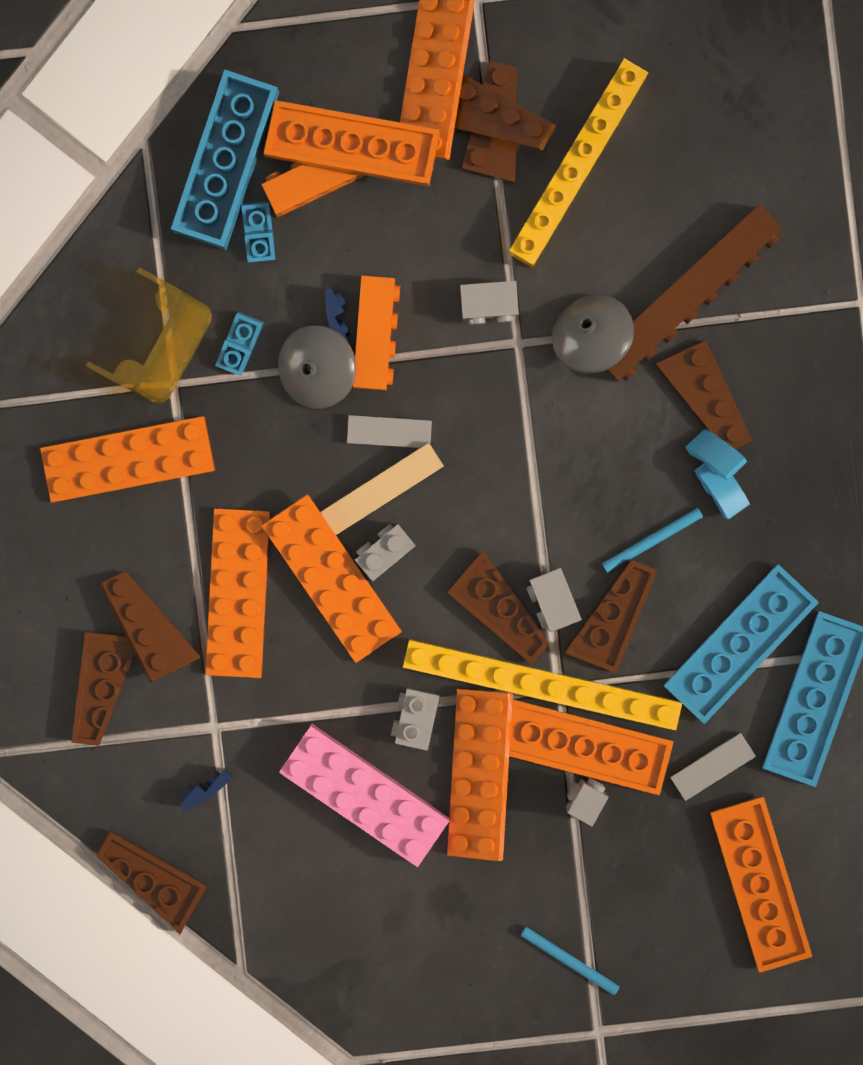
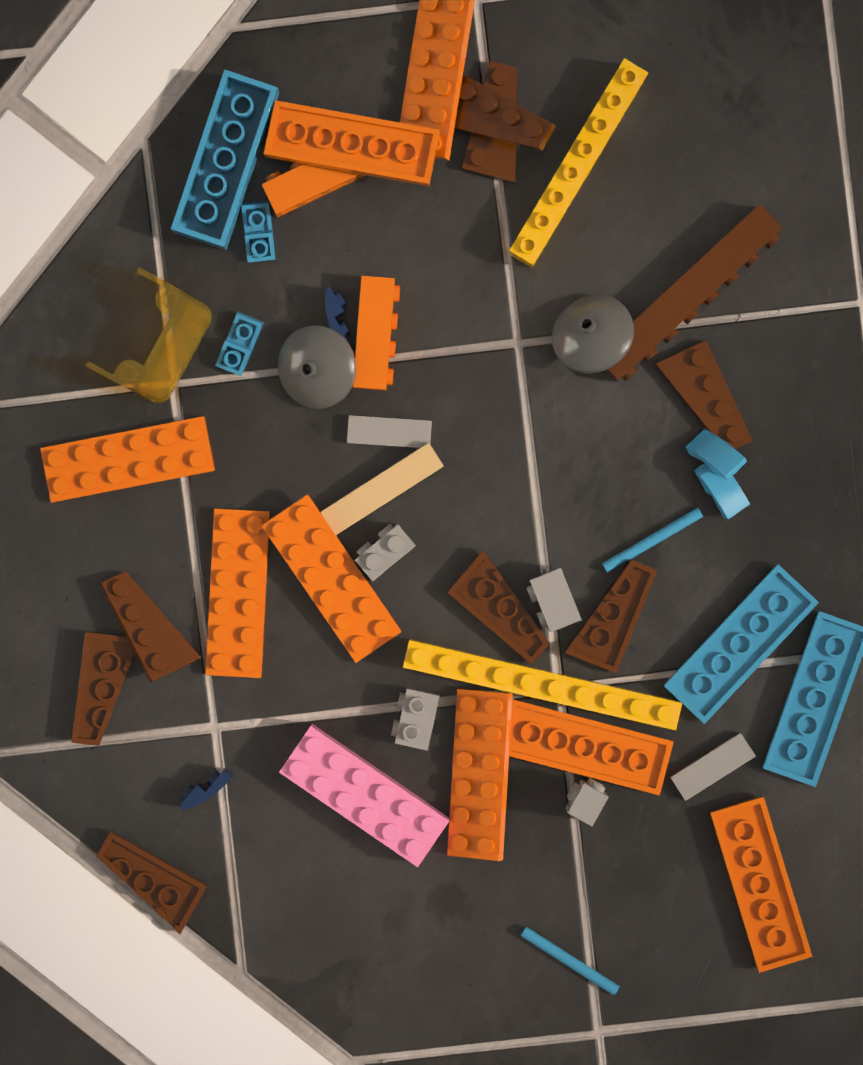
light grey brick [460,281,519,325] -> none

